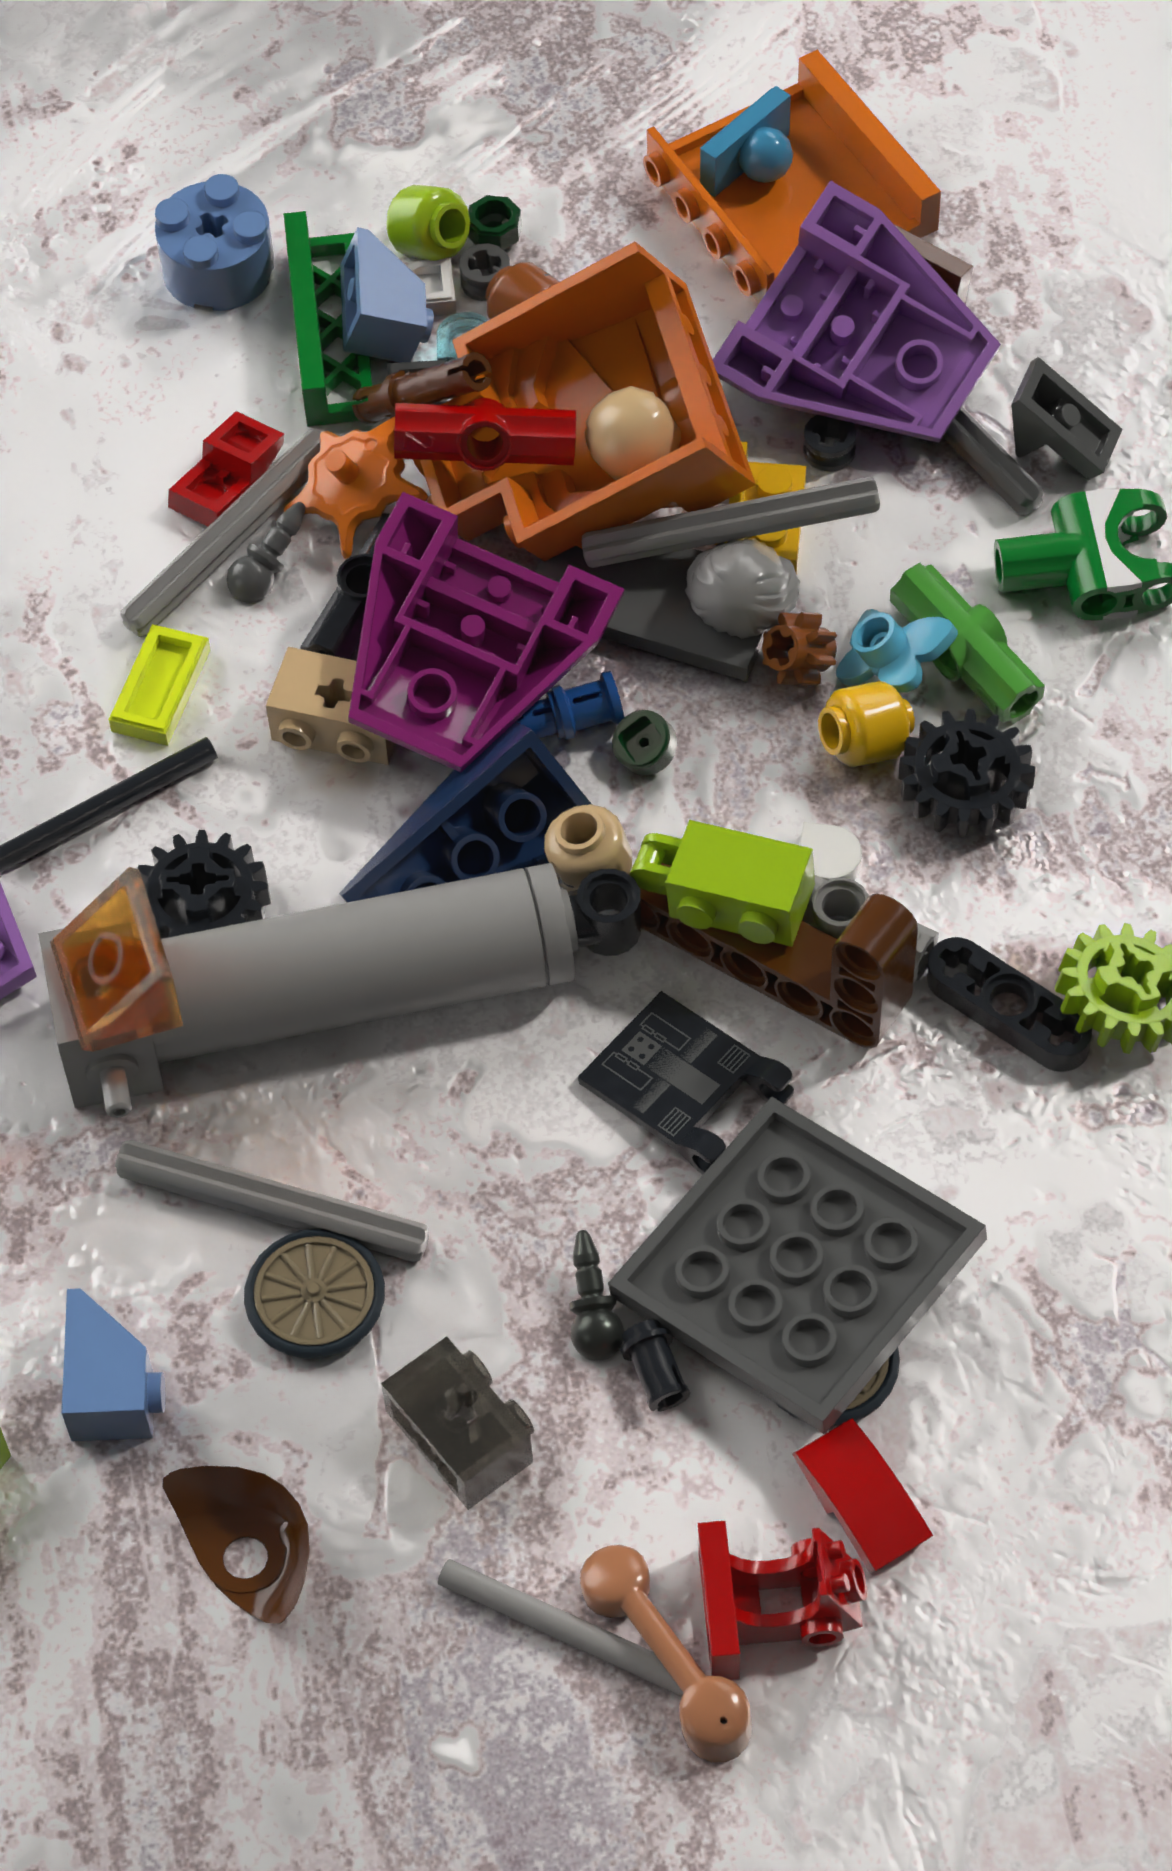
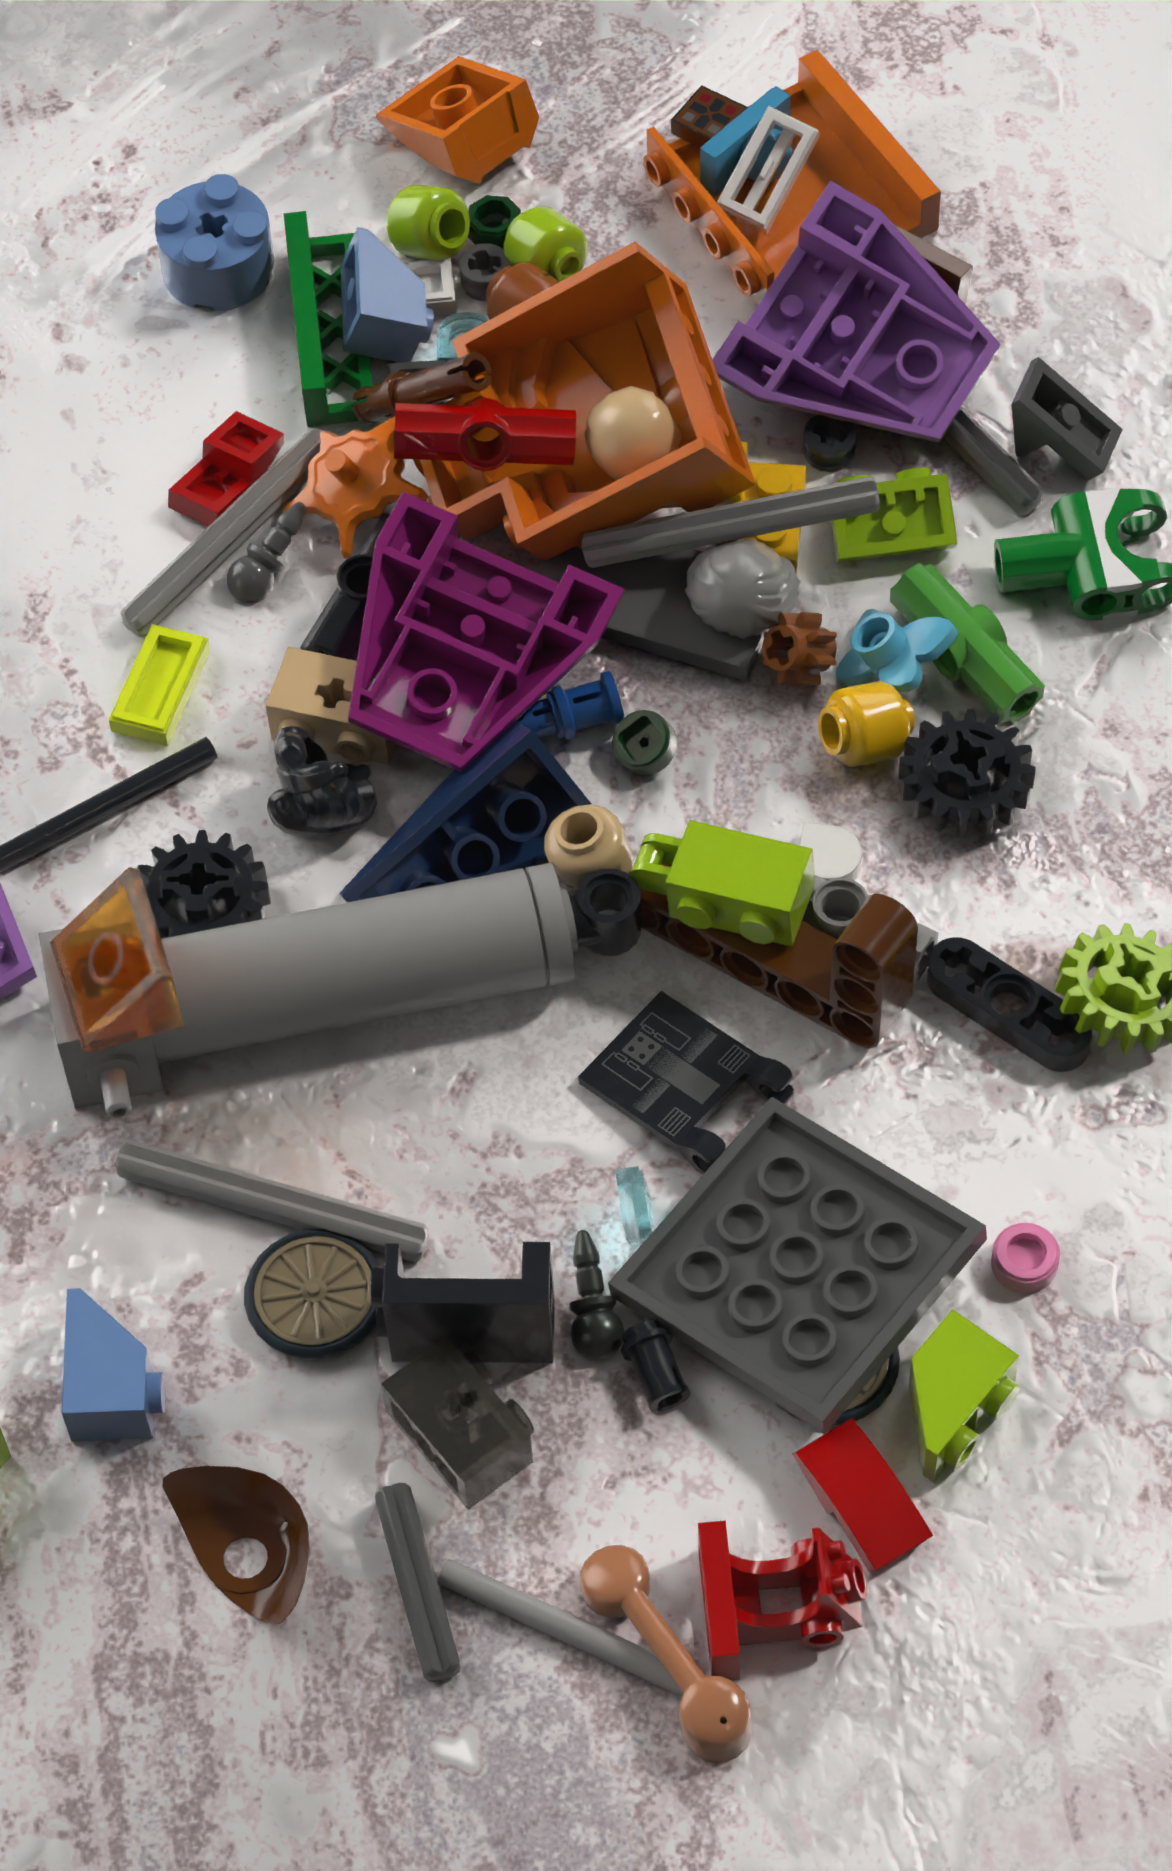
none -> black hair [267,726,377,838]
none -> black panel [371,1242,555,1363]
none -> orange slope [375,56,539,184]
none -> dark grey axle [375,1483,461,1682]
none -> lime head [504,206,588,281]
none -> clear light blue tile [615,1166,655,1245]
none -> tile [671,85,748,147]
none -> white tile [717,106,820,235]
none -> lime bracket [831,467,958,564]
none -> lime slope [909,1309,1020,1483]
none -> bright pink tile [991,1223,1060,1293]

